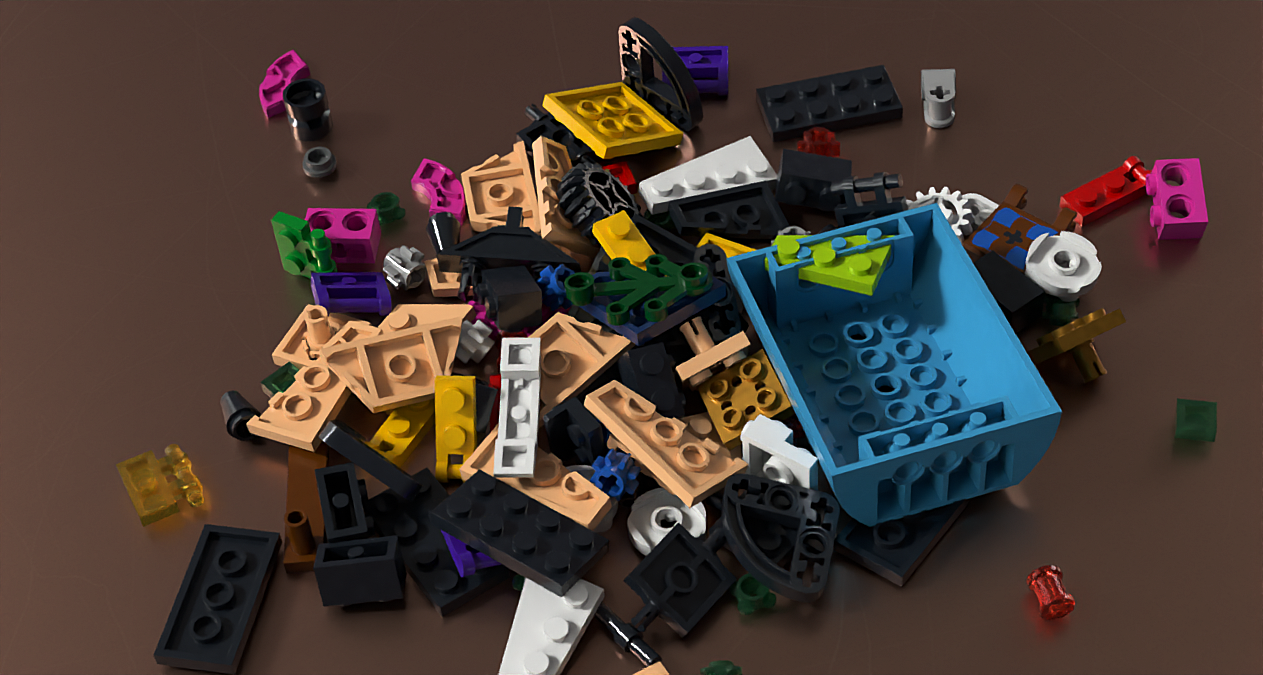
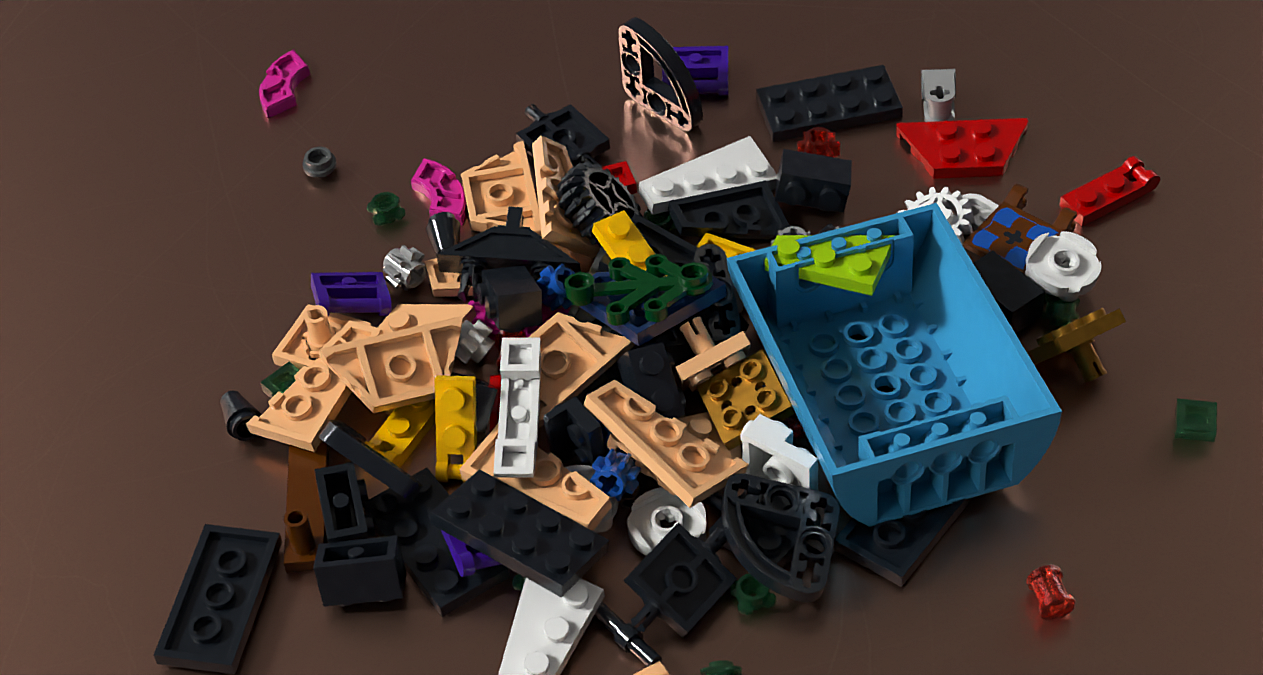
clear yellow plate [116,444,204,527] -> none
green plate [271,211,338,279] -> none
black wheel [282,78,333,142] -> none
dark pink brick [305,208,381,263] -> none
yellow plate [542,82,684,159] -> none
black plate [831,172,908,228] -> none
dark pink brick [1146,158,1209,240] -> none
none -> red wing [896,118,1028,179]

